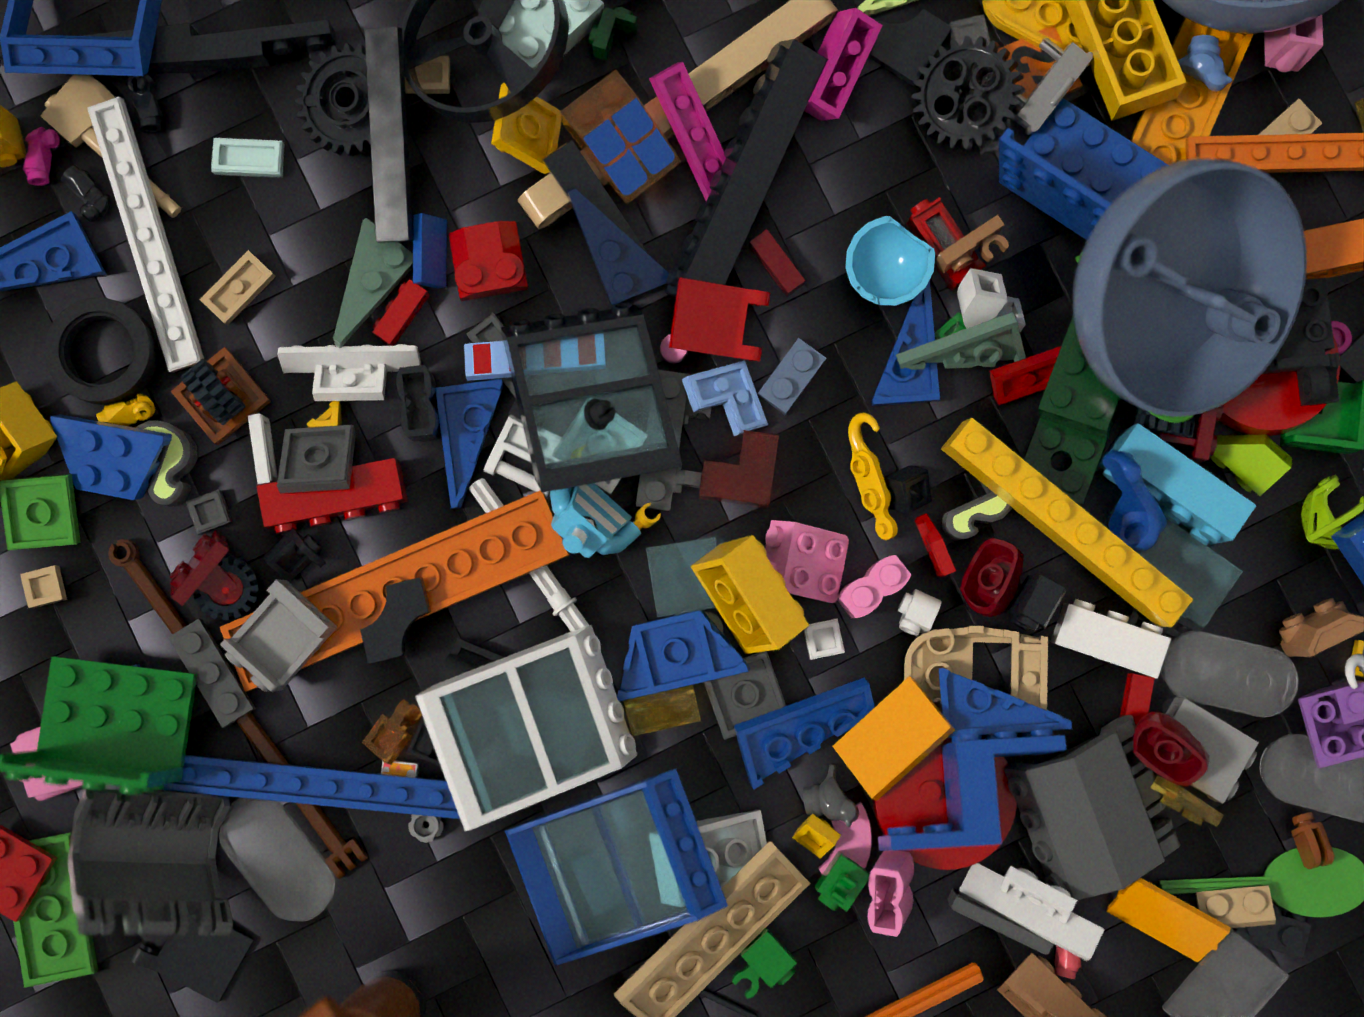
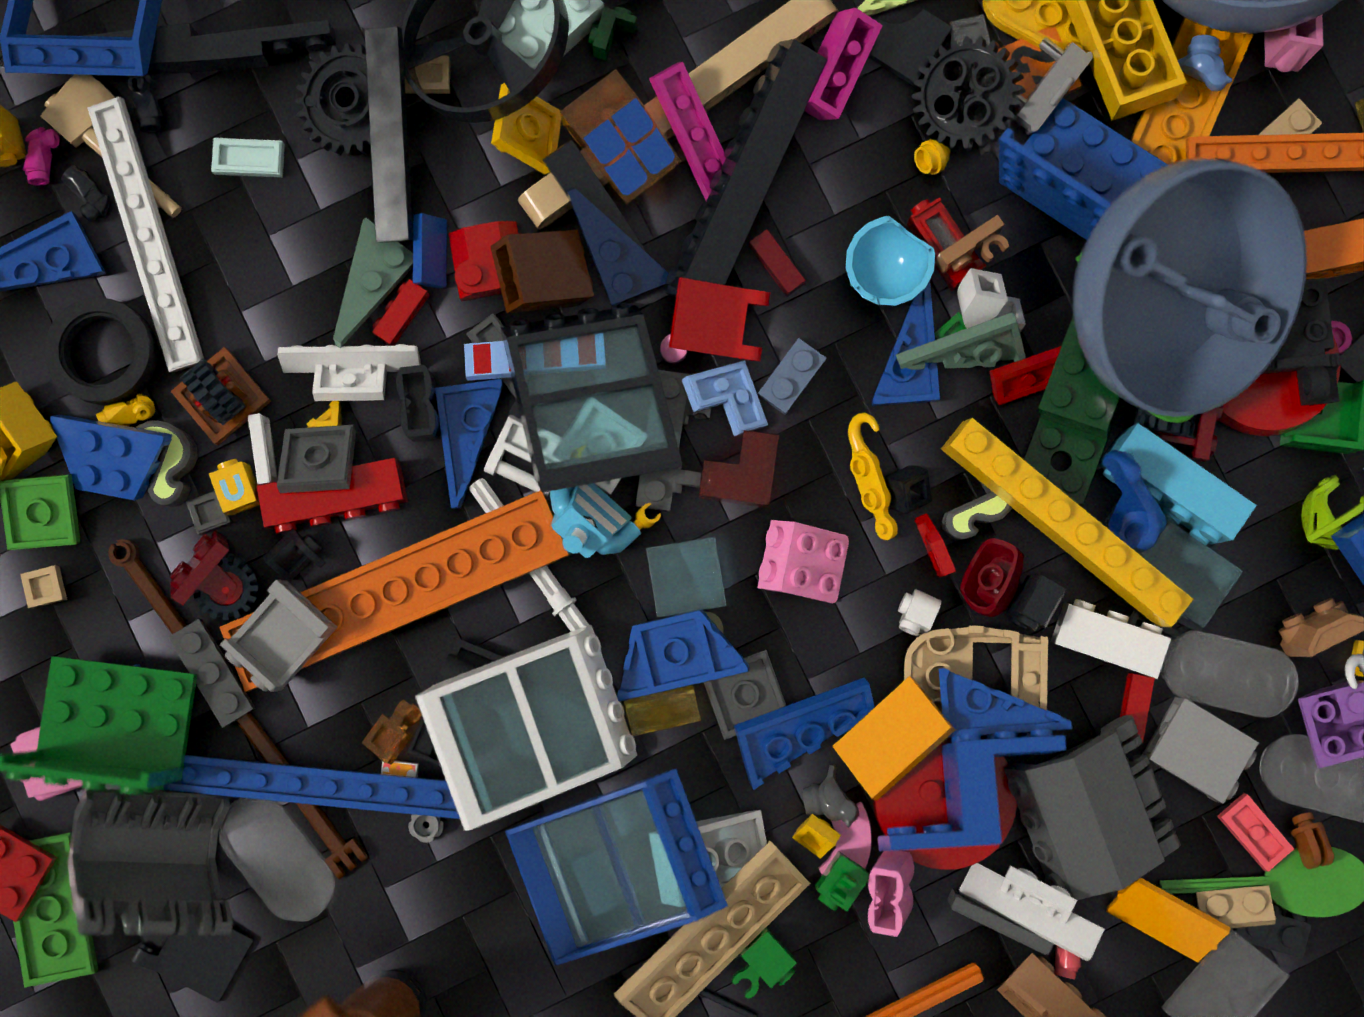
tan plate [200,250,276,326] -> none
black tile [360,577,431,664] -> none
black piece [584,399,615,430] -> none
yellow brick [690,535,809,654] -> none
white tile [804,618,845,660] -> none
bright pink brick [837,555,911,619] -> none
dark red piece [1133,711,1209,786] -> none
clear yellow plate [1150,775,1224,827] -> none
lime slope [1210,435,1292,496] -> none
none -> yellow brick [209,459,260,516]
none -> reddish brown brick [490,230,594,313]
none -> yellow plate [914,139,951,174]
none -> coral plate [1217,793,1294,872]

